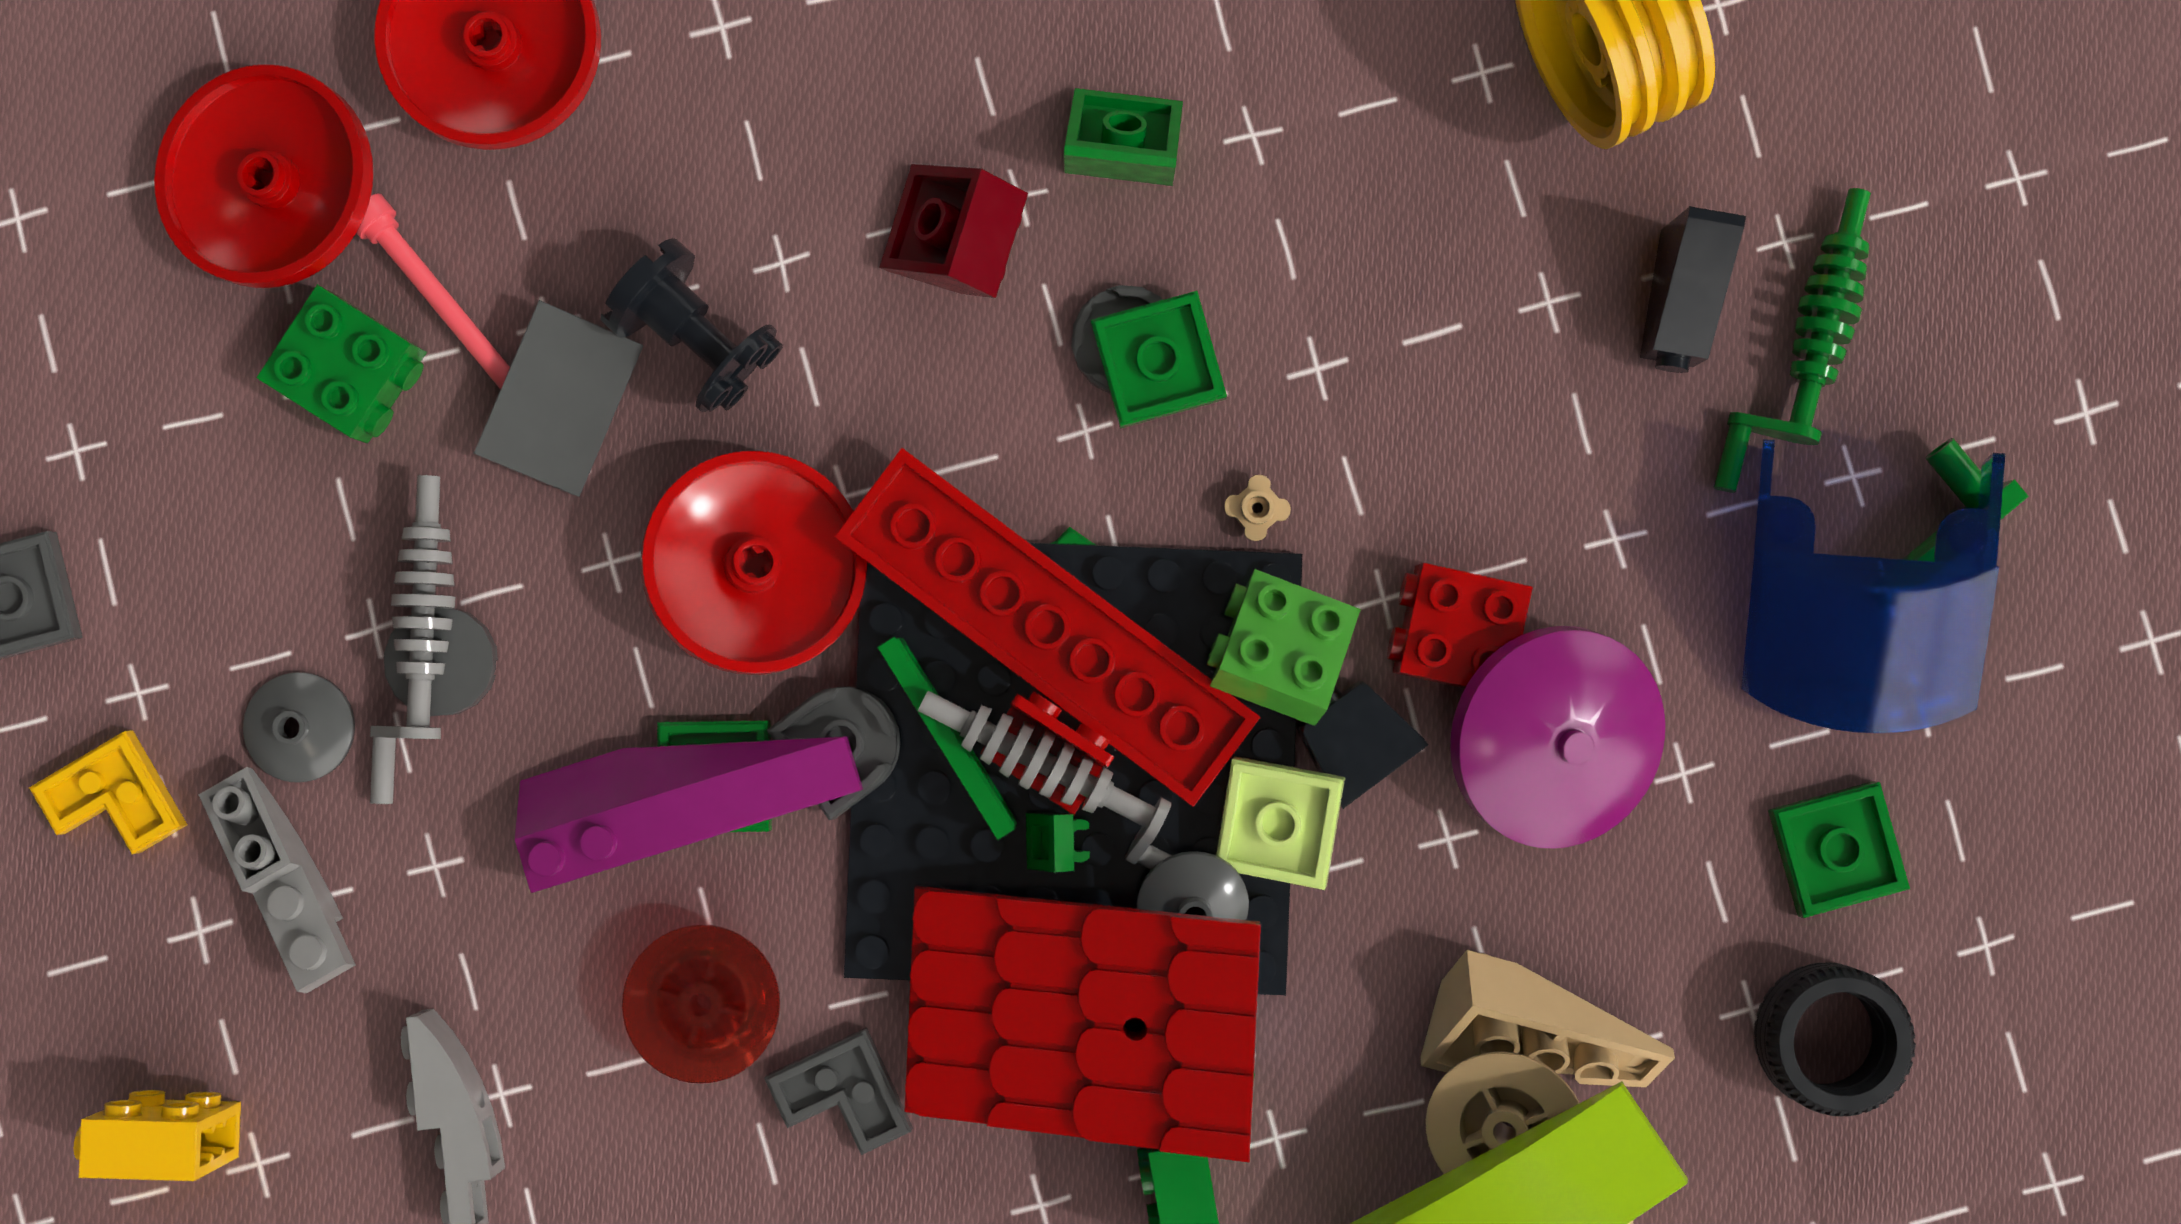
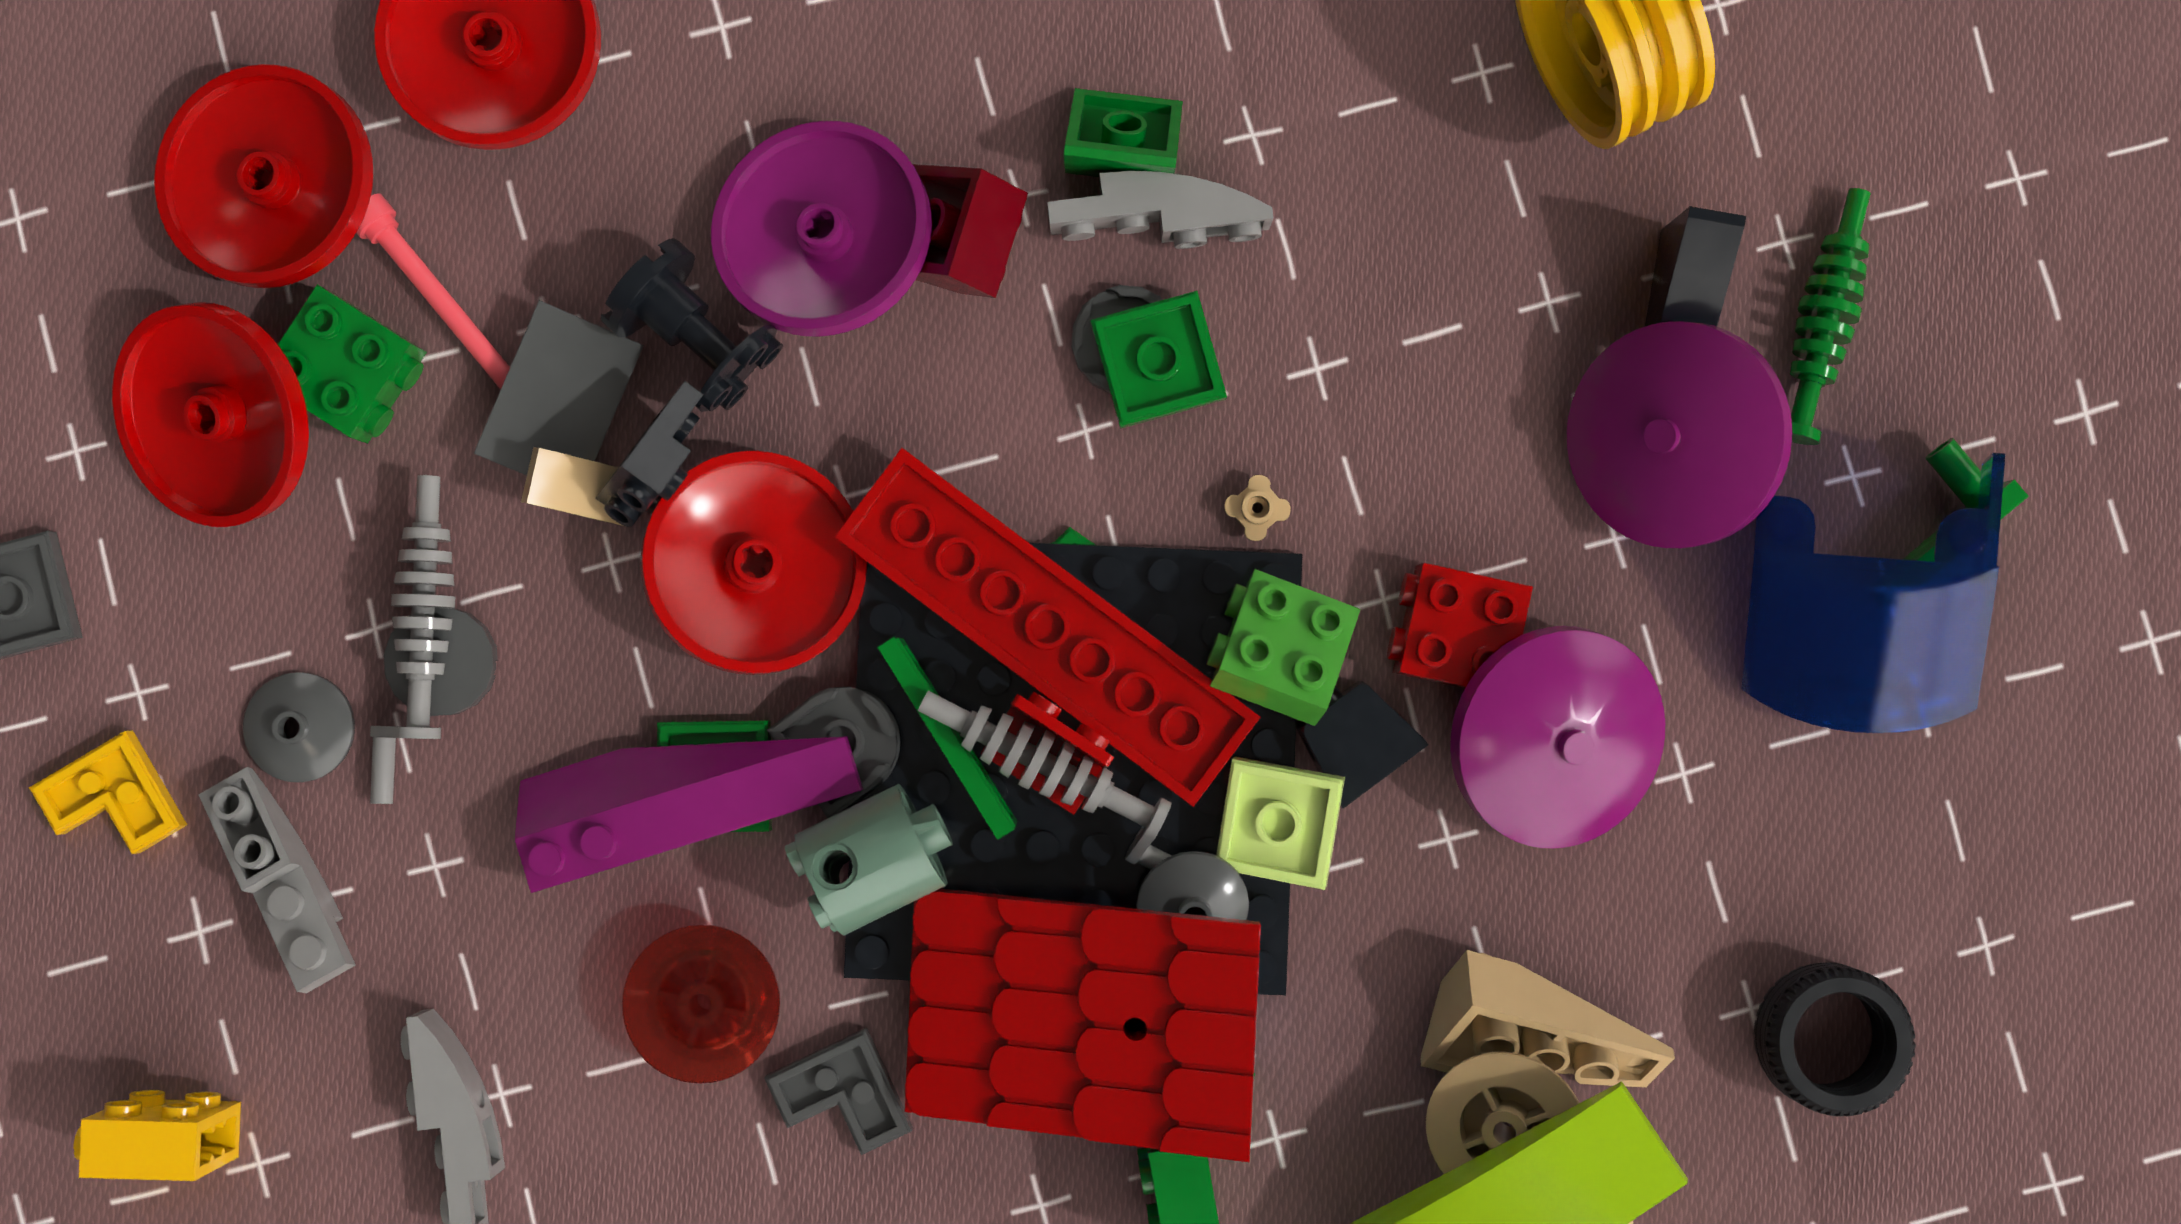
green tile [1026,812,1090,872] -> none
green tile [1768,781,1910,918] -> none
none -> red dish [112,302,309,527]
none -> tan slope [521,447,623,526]
none -> black plate [595,381,703,527]
none -> magenta dish [711,121,932,337]
none -> sand green cylinder [785,784,953,936]
none -> light grey slope [1047,171,1274,249]
none -> magenta dish [1567,321,1792,548]

